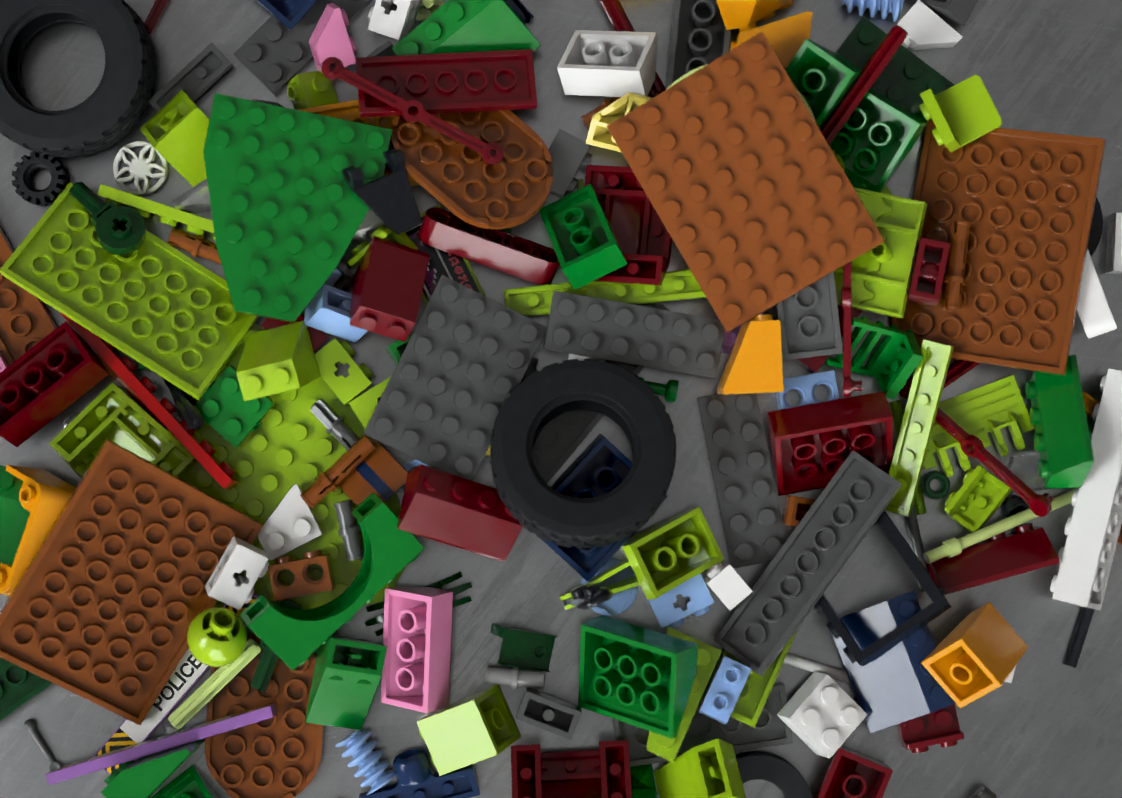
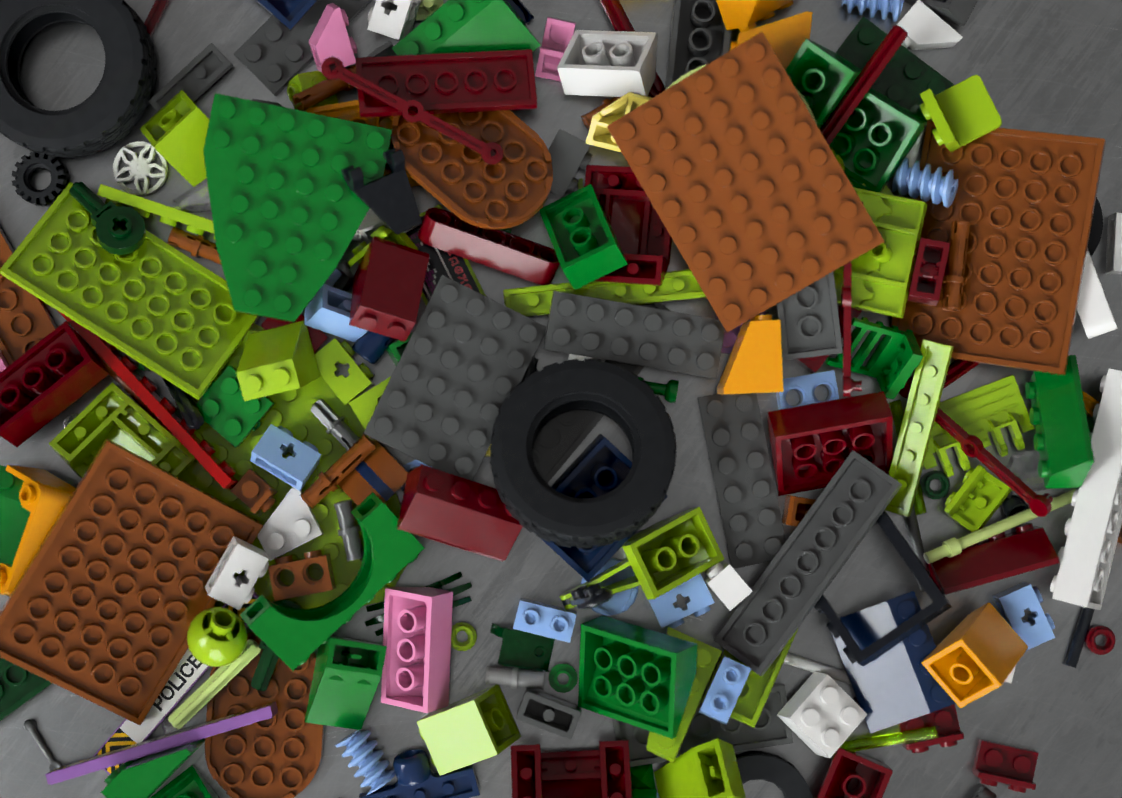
none -> dark orange bracket [231,469,278,514]
none -> light blue brick [250,424,321,491]
none -> dark orange pin [293,64,356,111]
none -> dark blue arm [352,331,394,364]
none -> lime plate [451,622,477,651]
none -> light blue brick [513,598,577,643]
none -> bright pink slope [535,17,576,82]
none -> green plate [549,663,578,693]
none -> clear neon green piece [821,726,938,757]
none -> light blue piece [892,157,959,208]
none -> dark red bracket [972,739,1039,793]
none -> light blue brick [993,582,1055,651]
none -> dark red plate [1085,625,1116,655]

